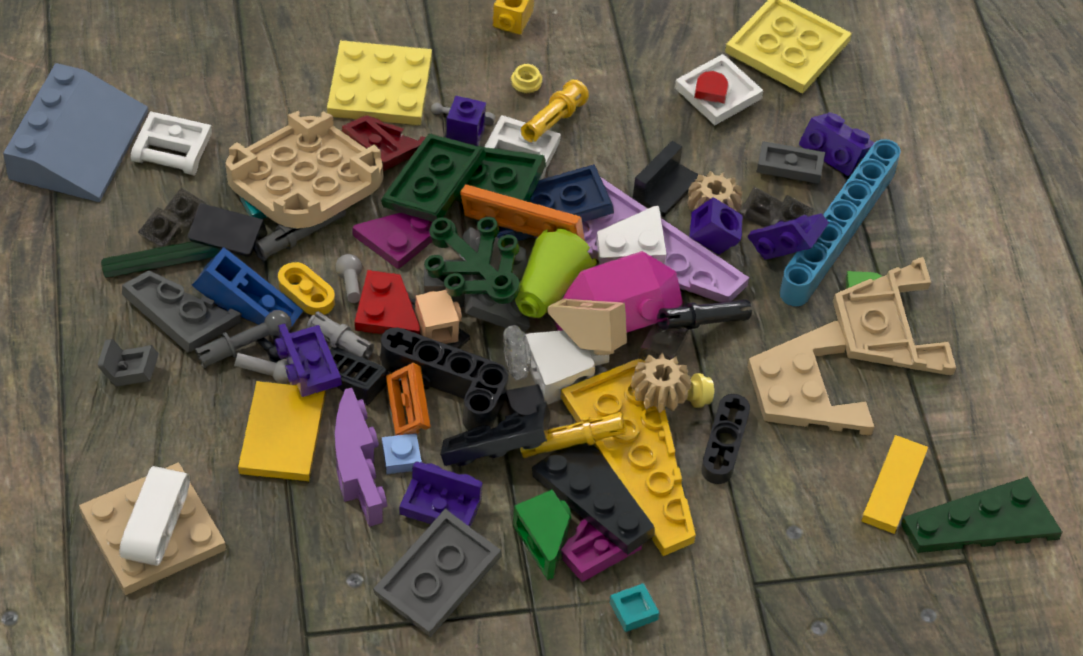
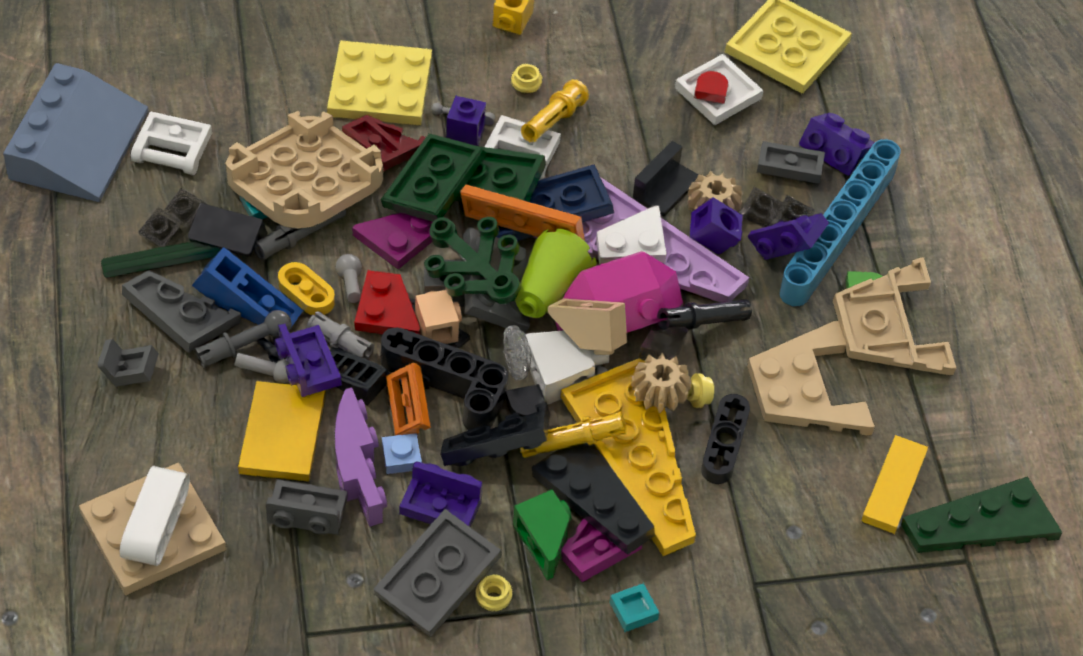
none -> dark grey bracket [266,479,348,535]
none -> light yellow plate [475,575,512,611]

